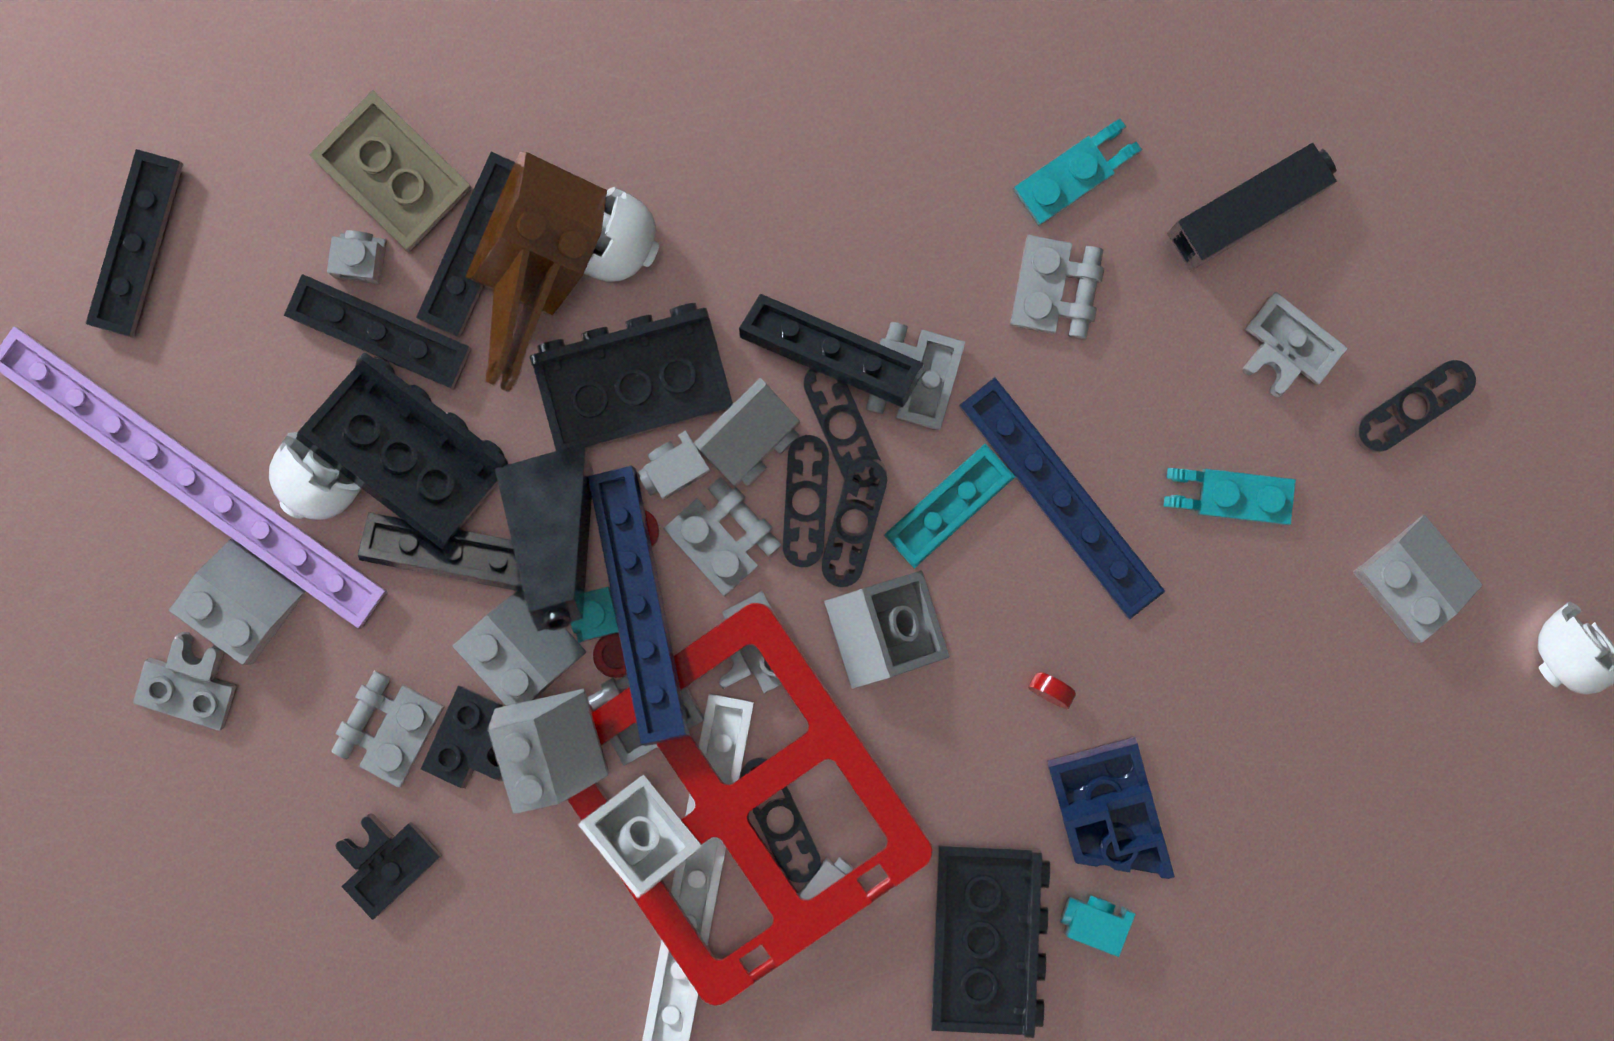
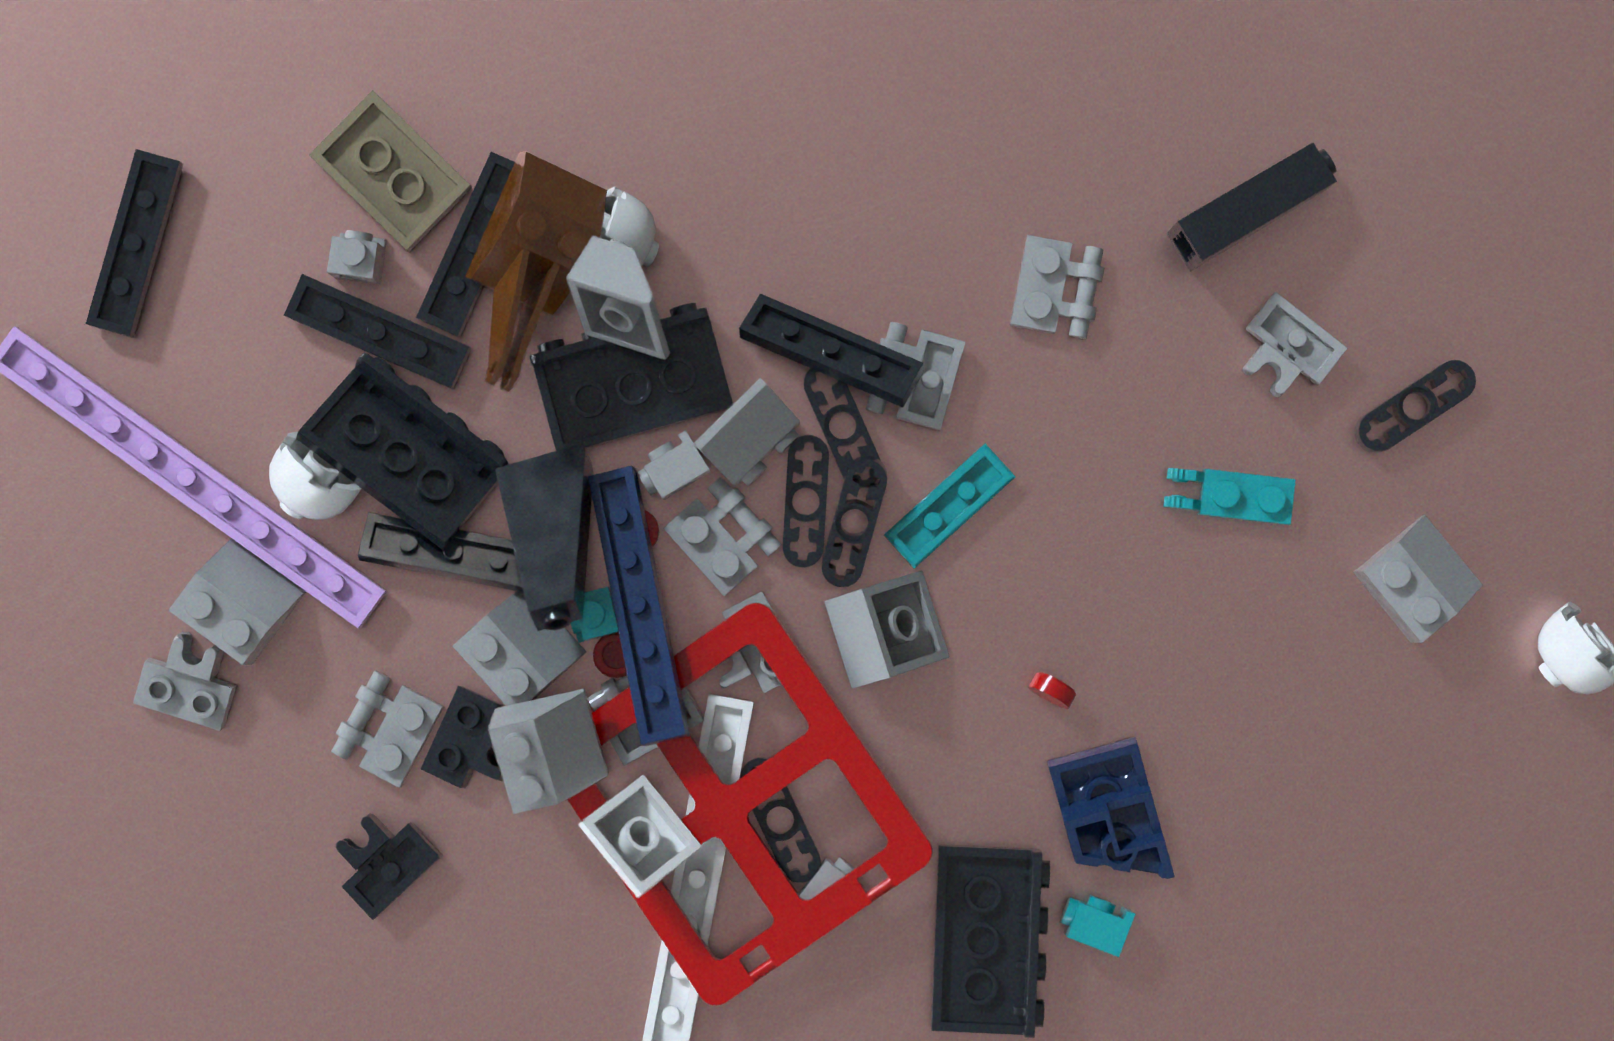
dark blue tile [959,377,1165,620] -> none
teal hinge [1013,118,1142,226] -> none
none -> light grey slope [566,236,670,360]

